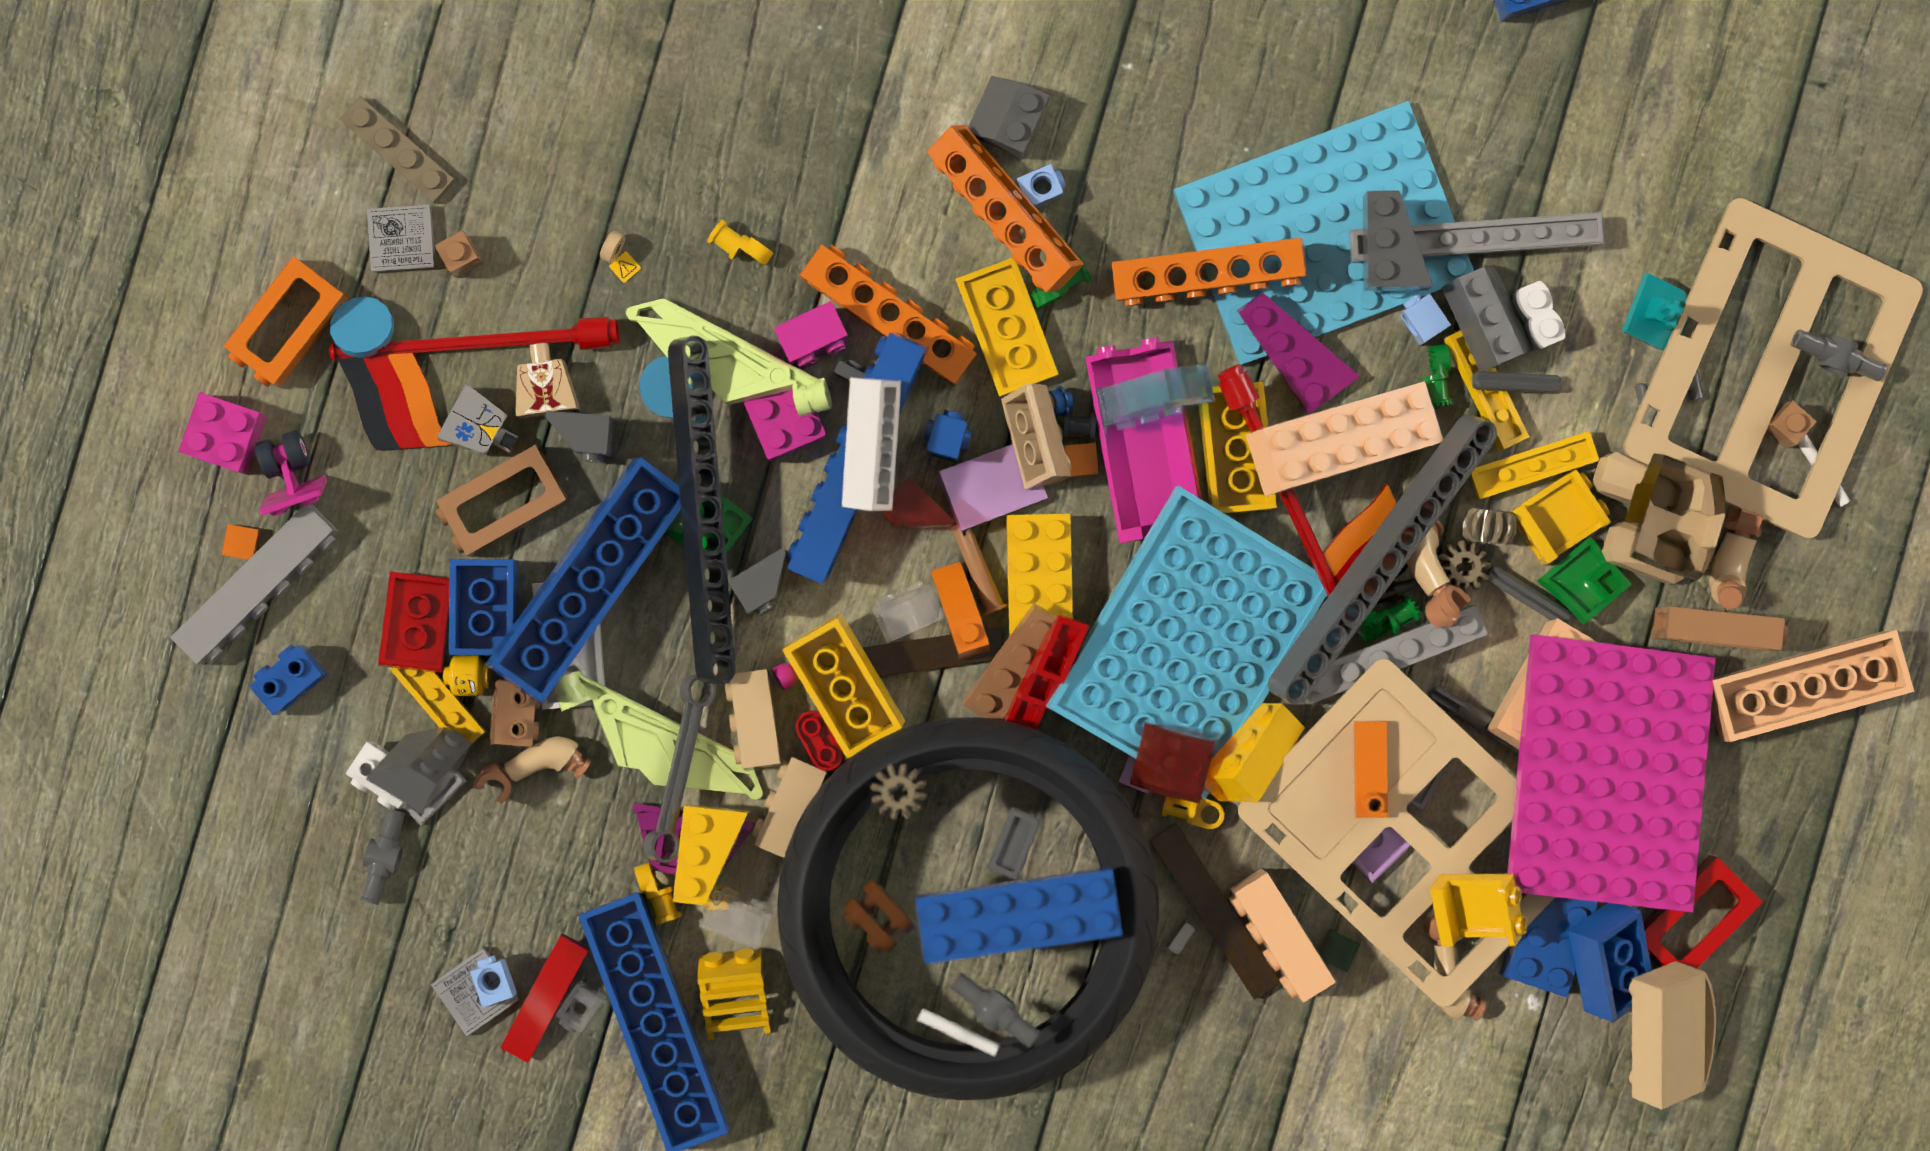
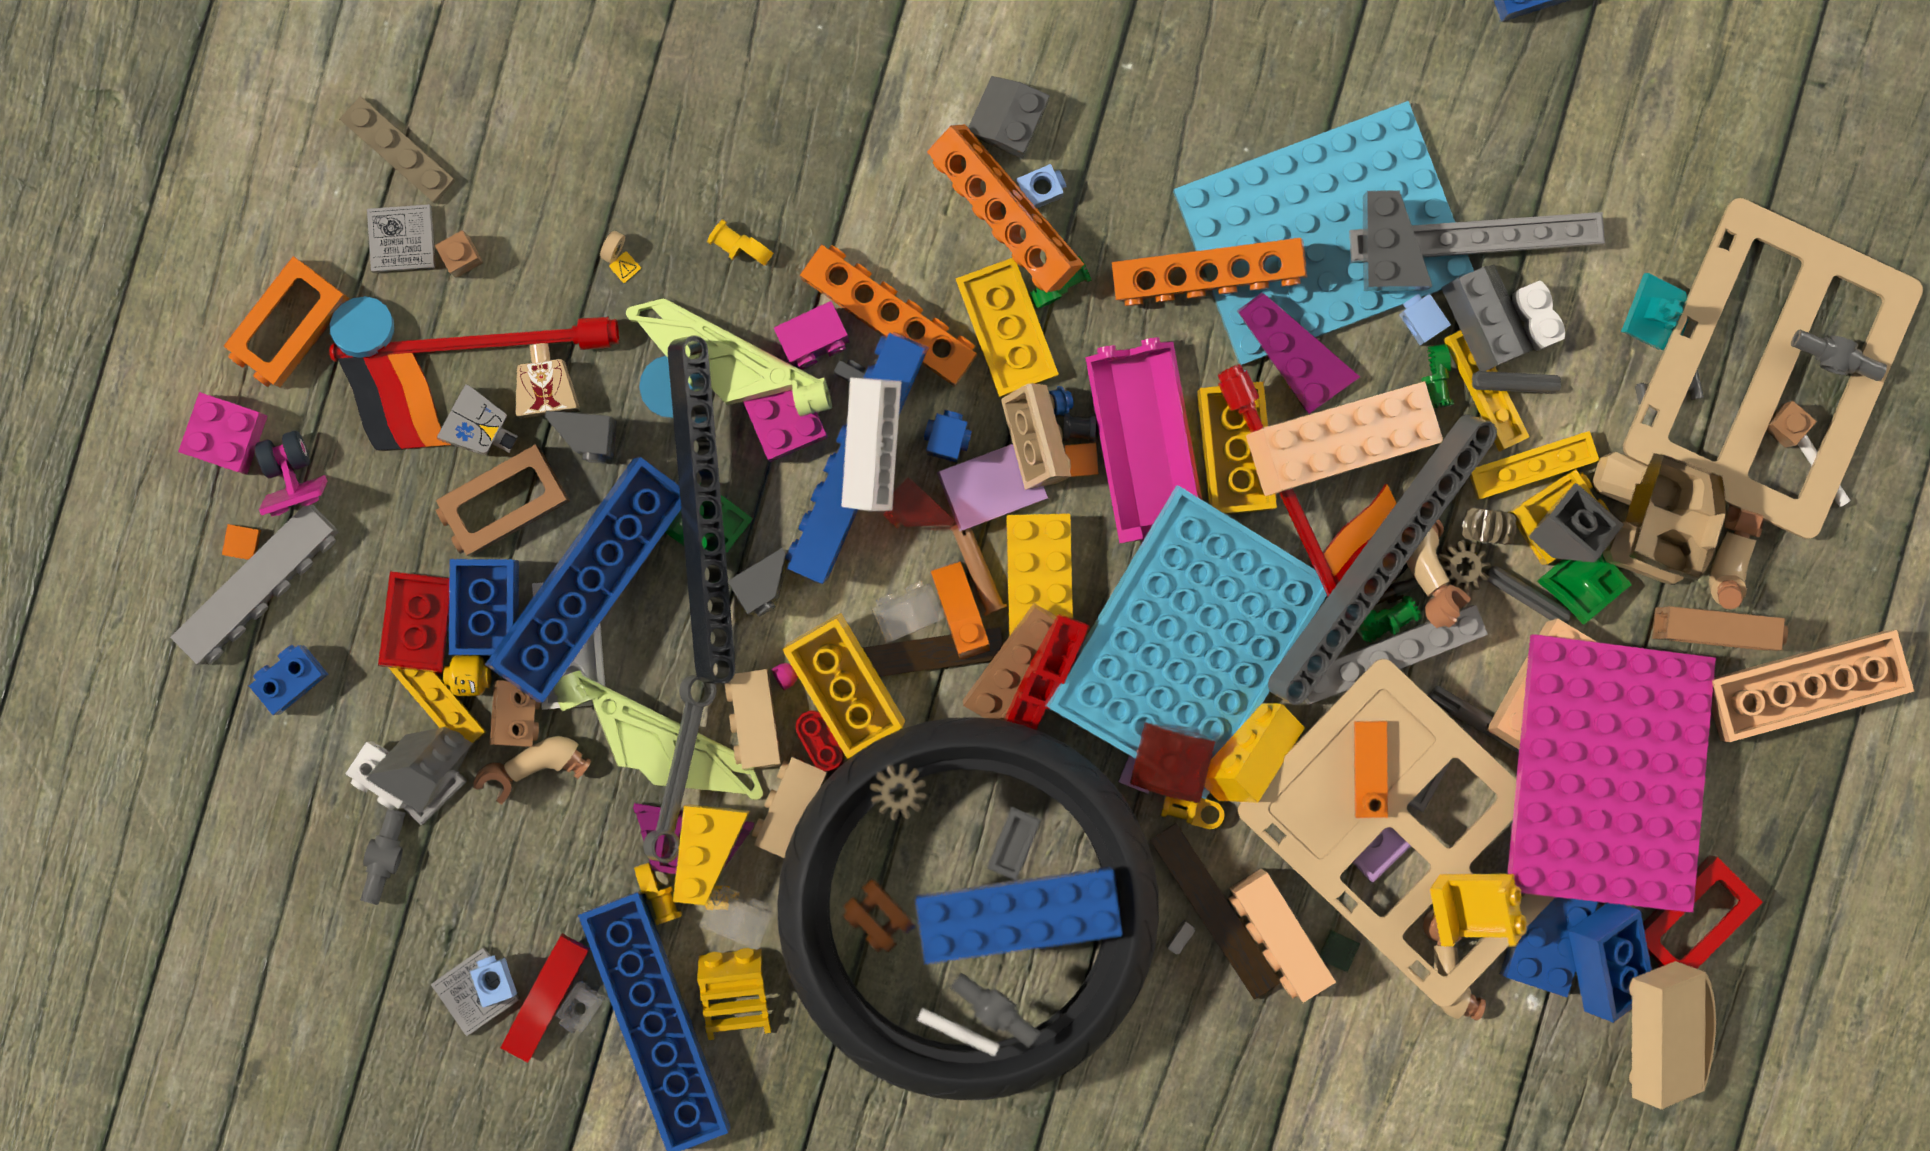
clear light blue wedge [1096,364,1215,431] -> none
none -> dark grey slope [1528,483,1624,563]

